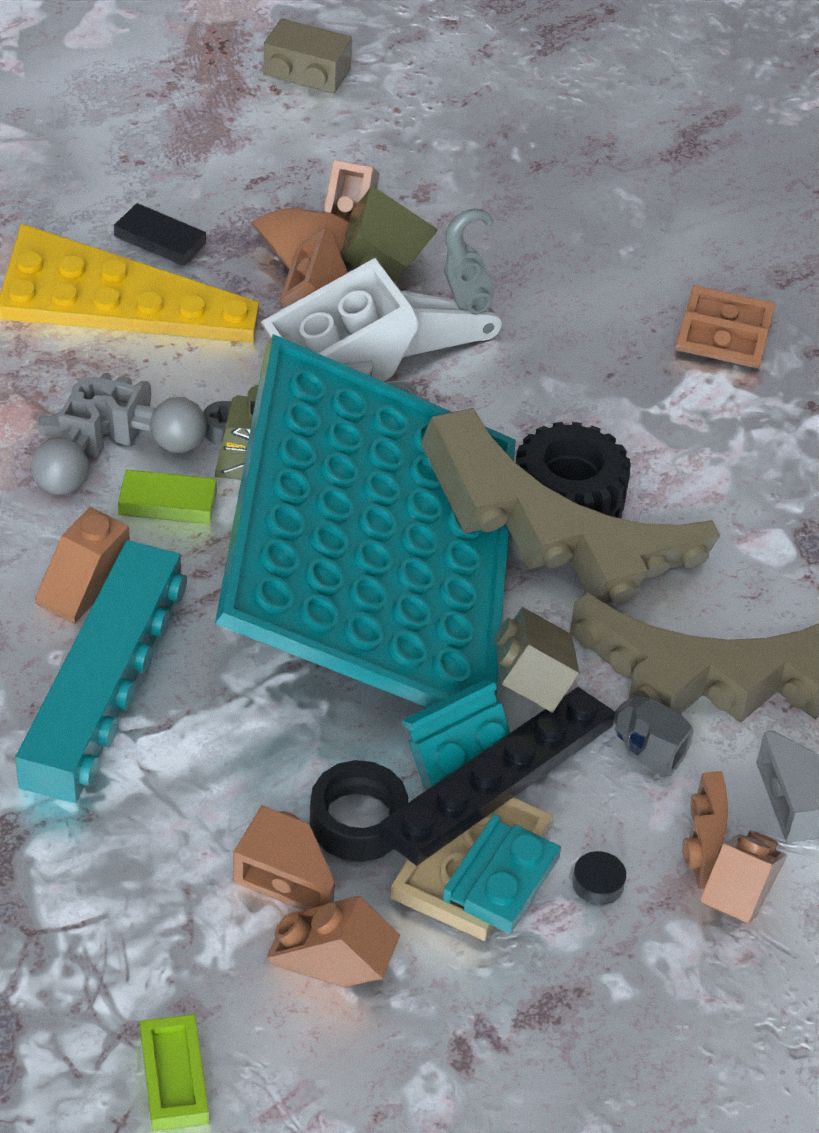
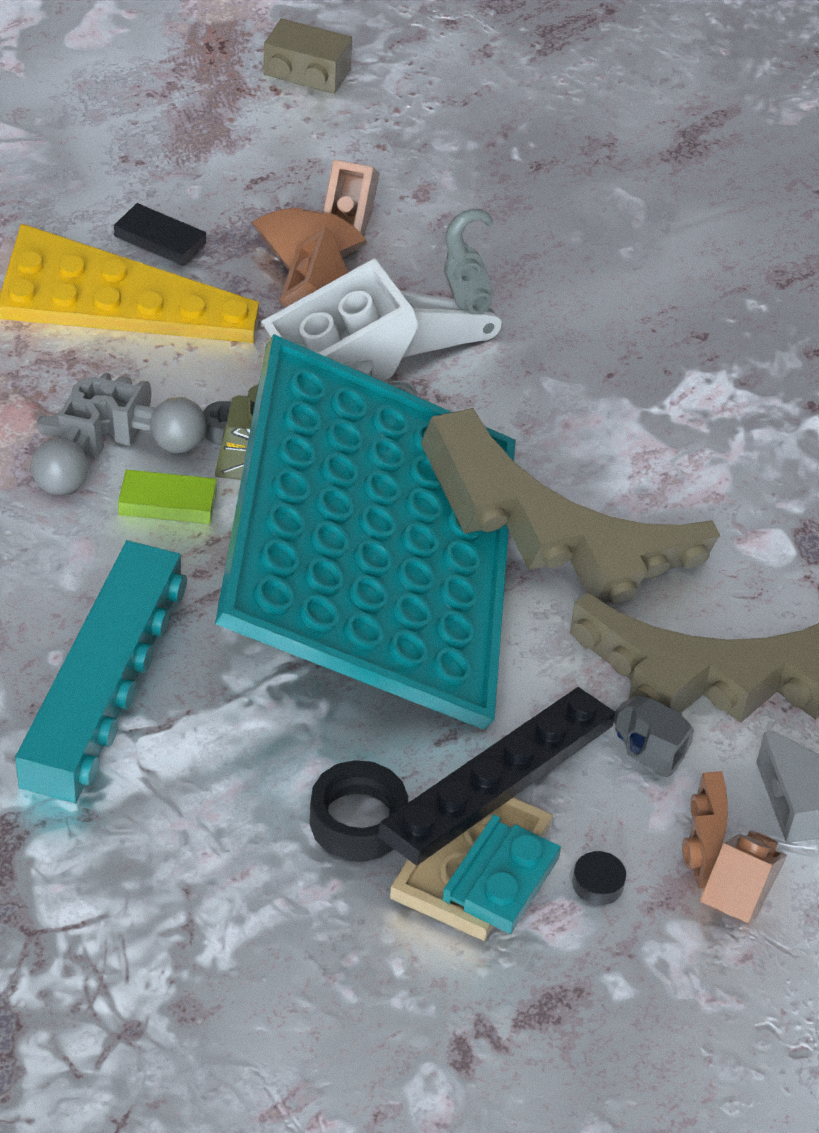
nougat slope [35,507,130,624] -> none
lime tile [139,1014,209,1131] -> none
nougat slope [233,805,335,910] -> none
nougat slope [266,895,400,988] -> none
olive torso [341,186,438,283] -> none
teal plate [402,679,511,788] -> none
dark tan piece [494,607,580,713] -> none
black tyre [515,422,631,518] -> none
nougat slope [675,285,775,369] -> none

